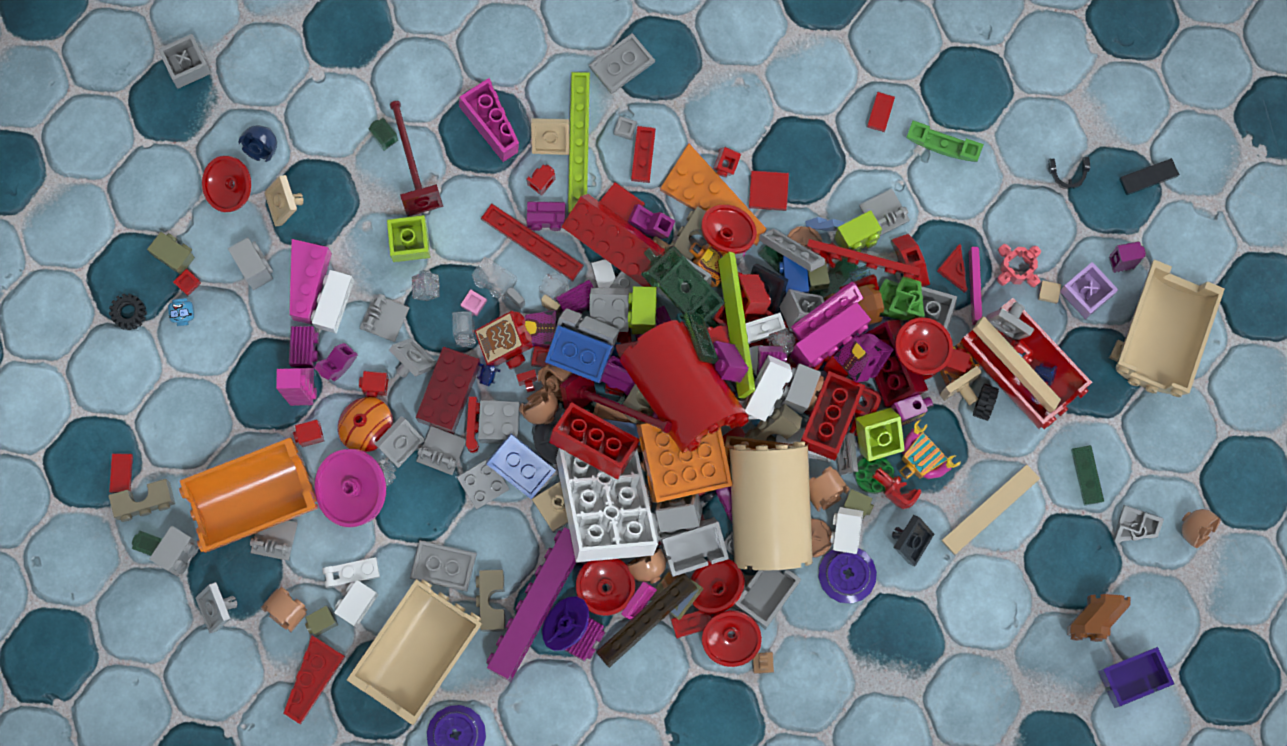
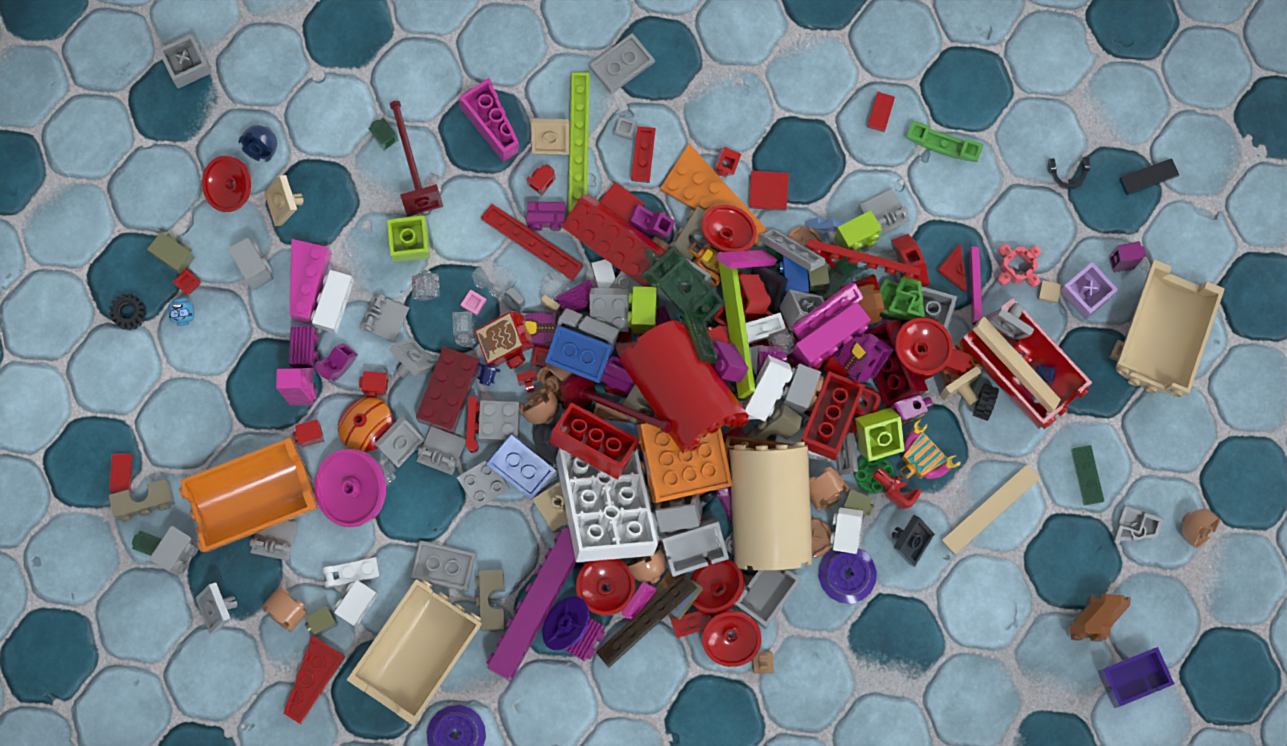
none -> dark pink tile [716,250,777,268]

